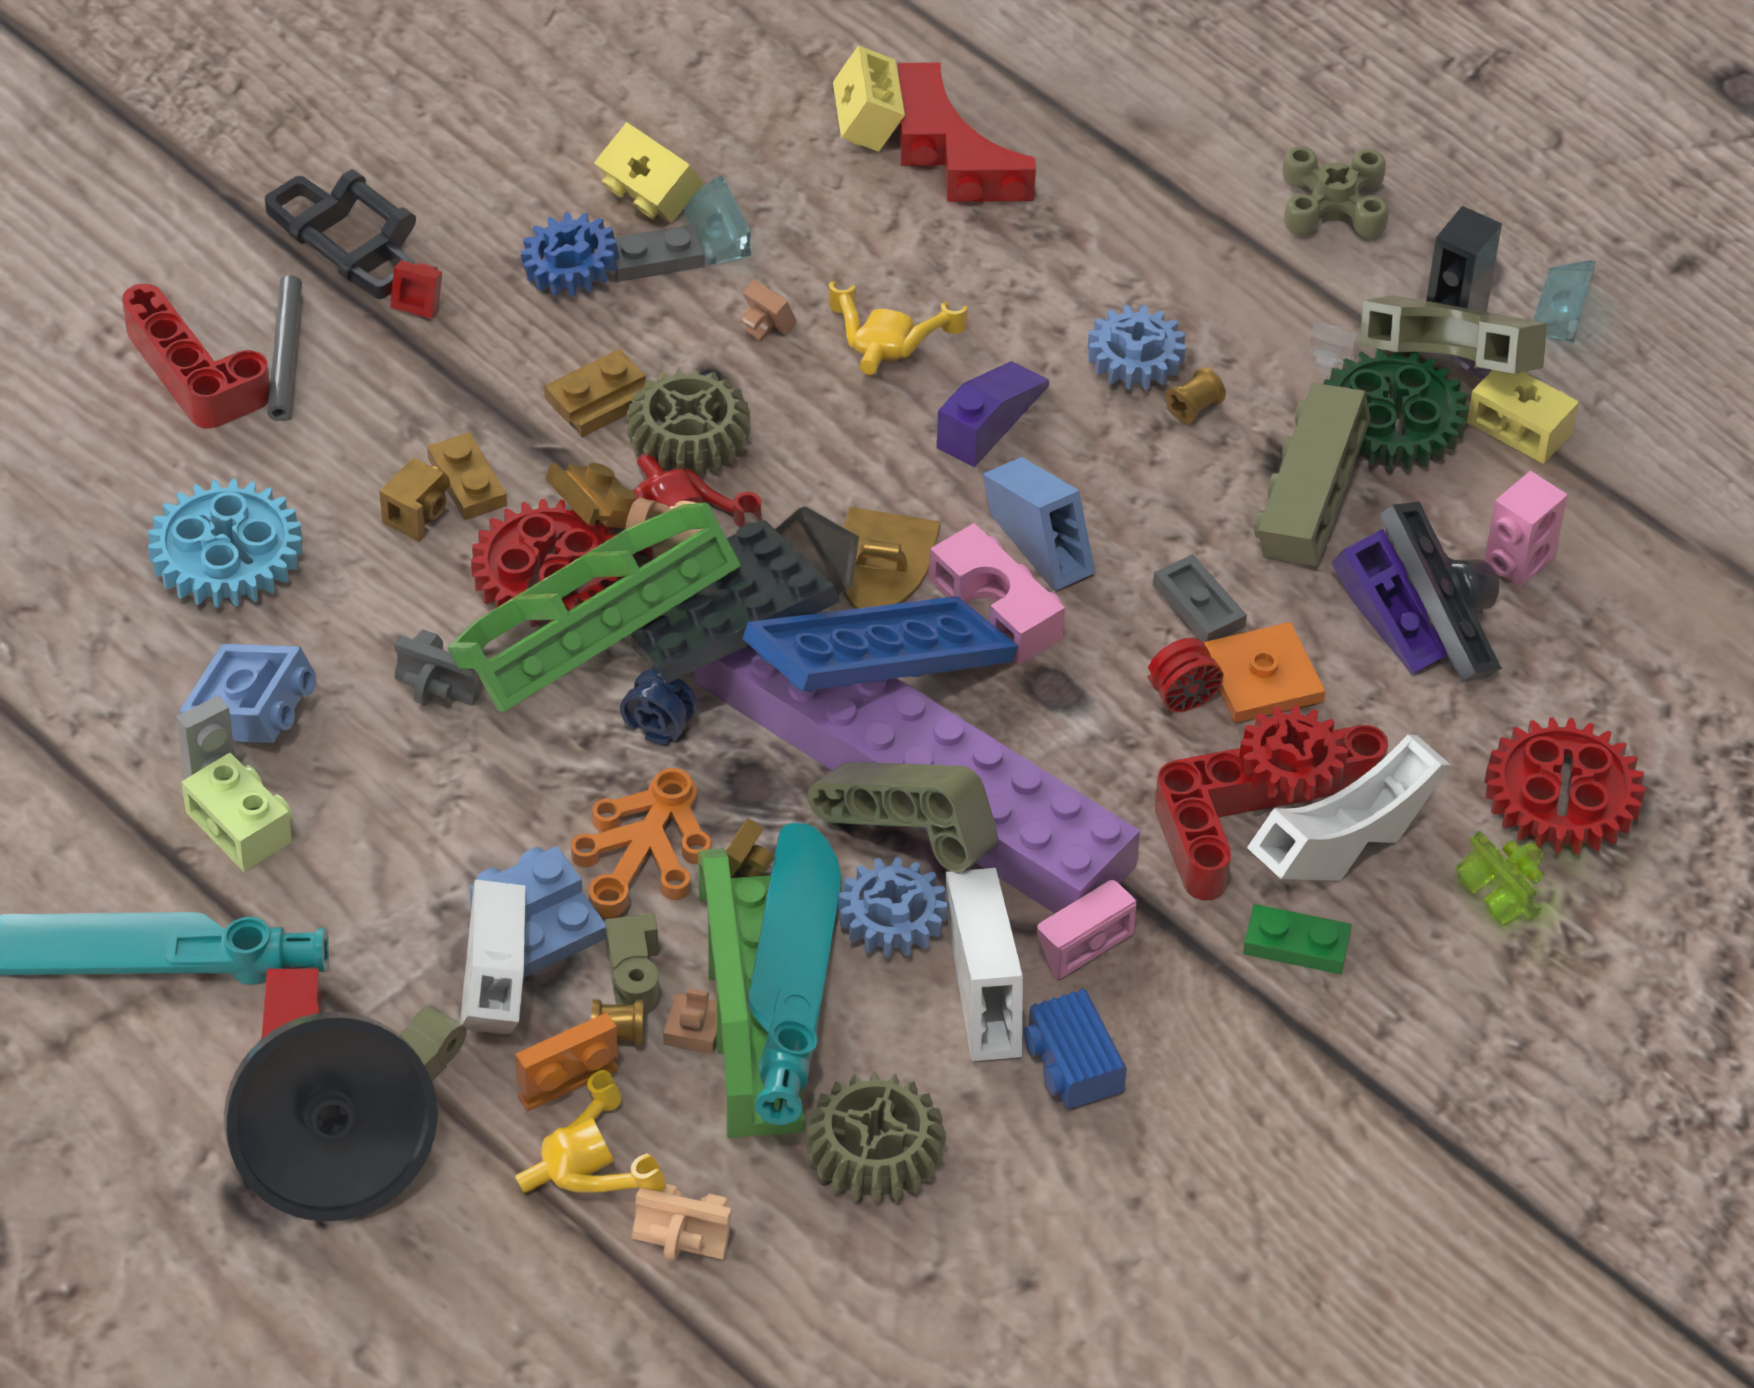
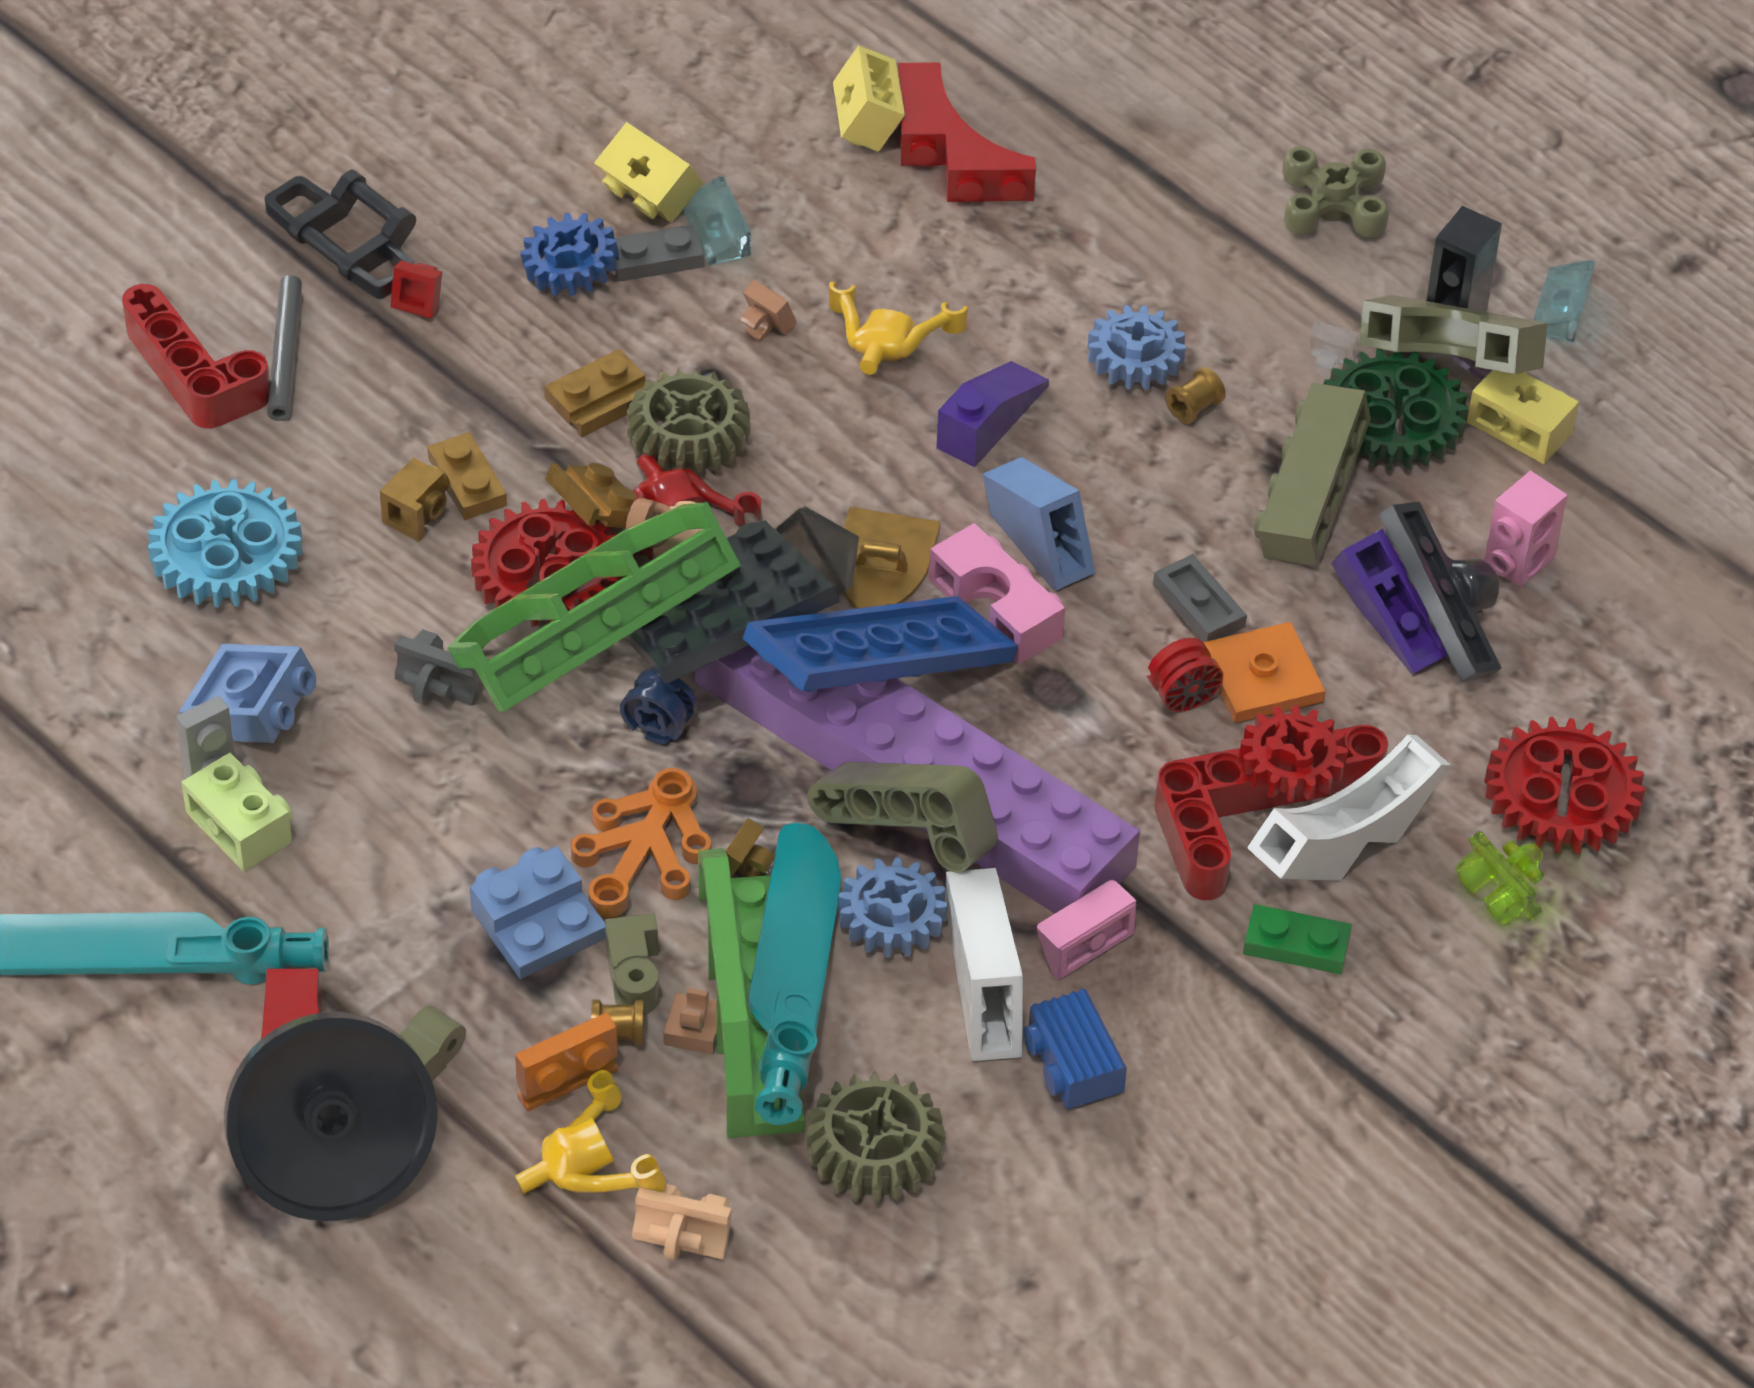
white slope [460,879,525,1035] -> none

